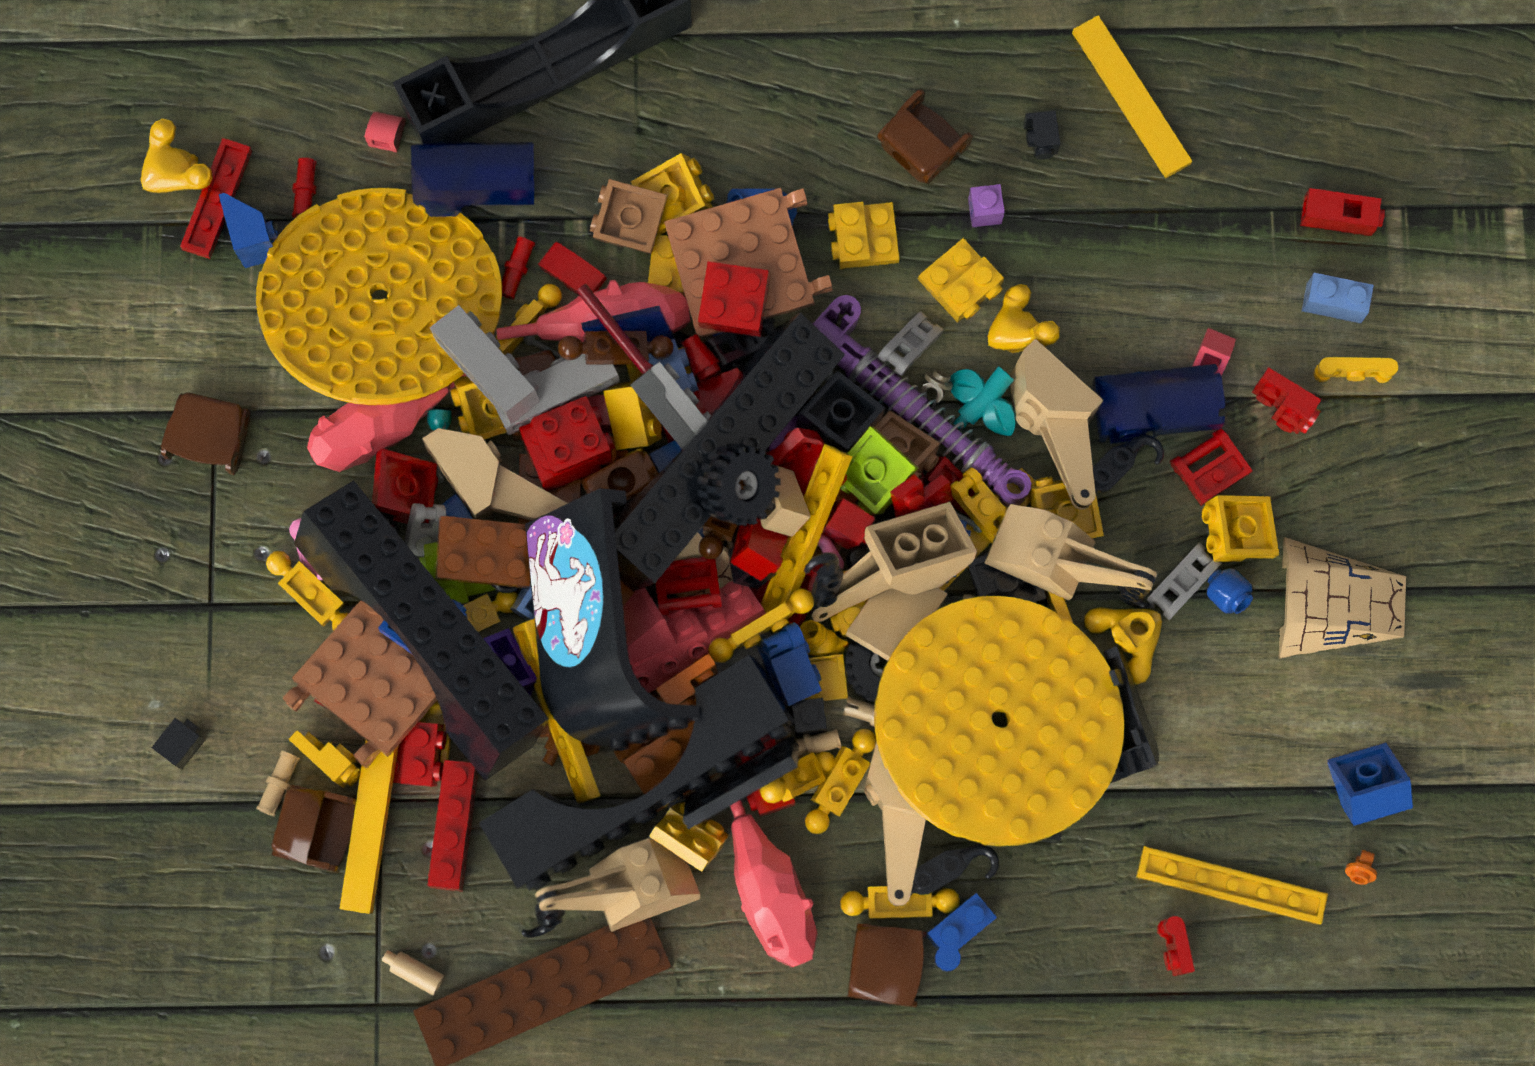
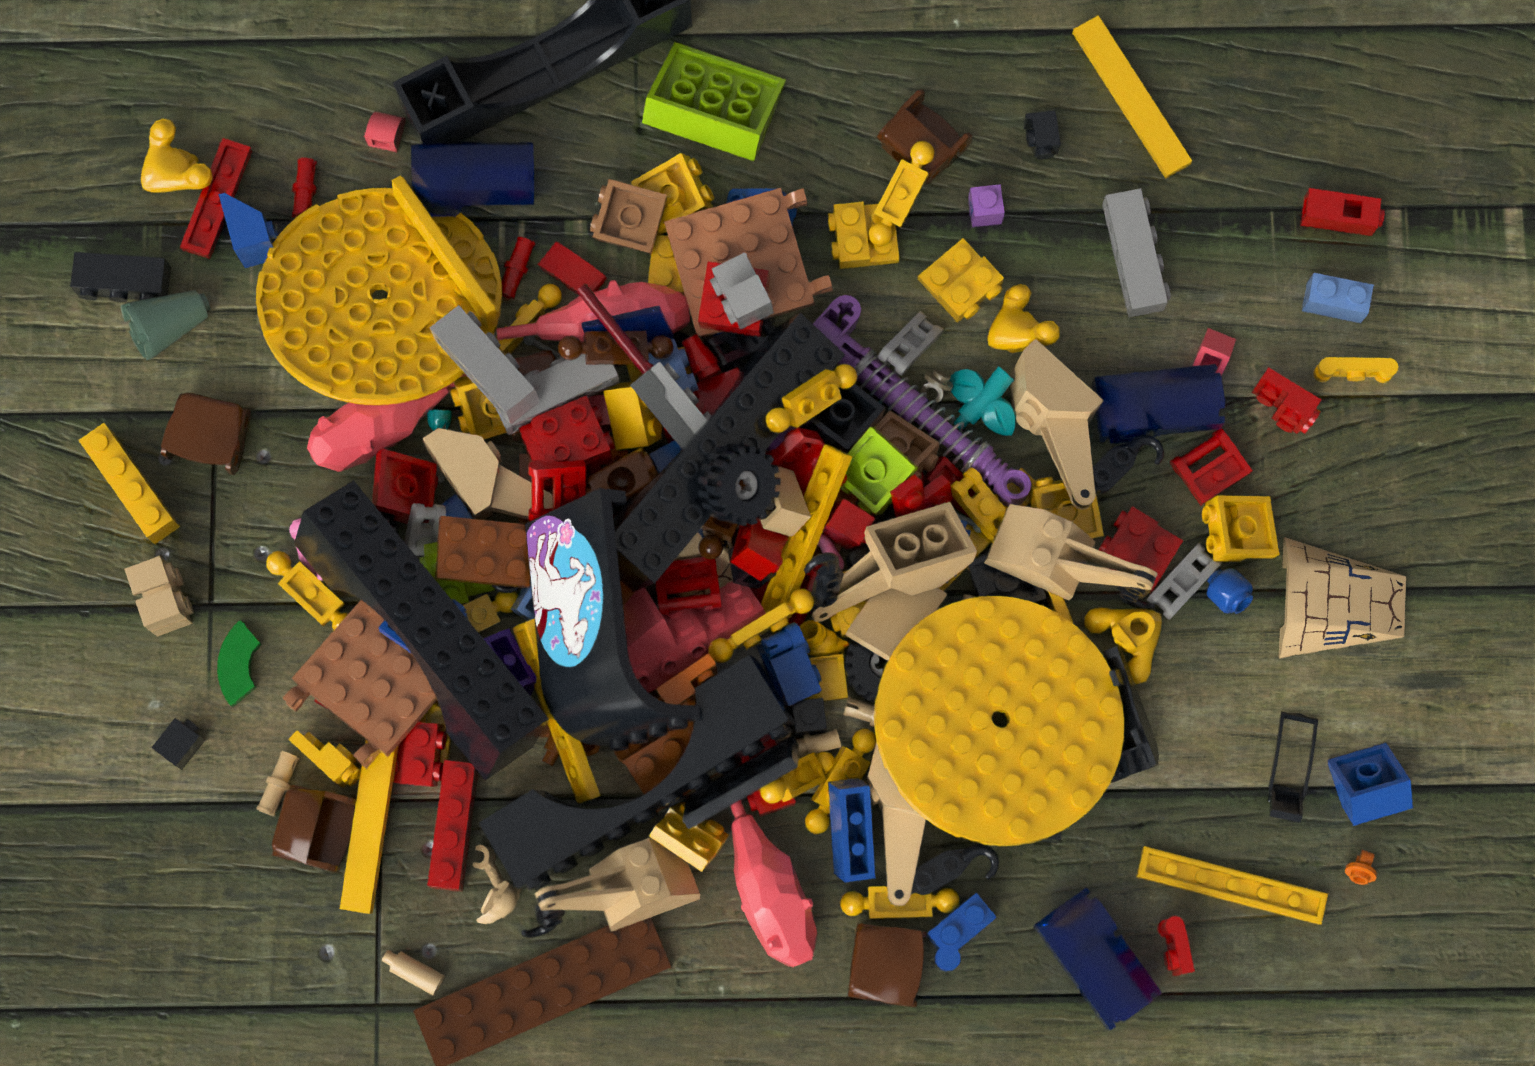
none -> black brick [70,252,171,302]
none -> yellow brick [79,423,180,544]
none -> sand green cone [121,290,211,361]
none -> tan piece [124,556,194,637]
none -> green tile [217,620,262,707]
none -> yellow tile [392,175,497,329]
none -> tan piece [472,845,522,924]
none -> red plate [528,460,586,521]
none -> lime slope [642,42,786,161]
none -> light grey brick [710,253,774,330]
none -> yellow plate [766,364,857,433]
none -> blue brick [828,778,875,882]
none -> yellow plate [869,141,934,246]
none -> clear blue brick [1033,887,1162,1031]
none -> red plate [1098,506,1183,594]
none -> light grey brick [1102,189,1171,317]
none -> black piece [1268,711,1318,823]

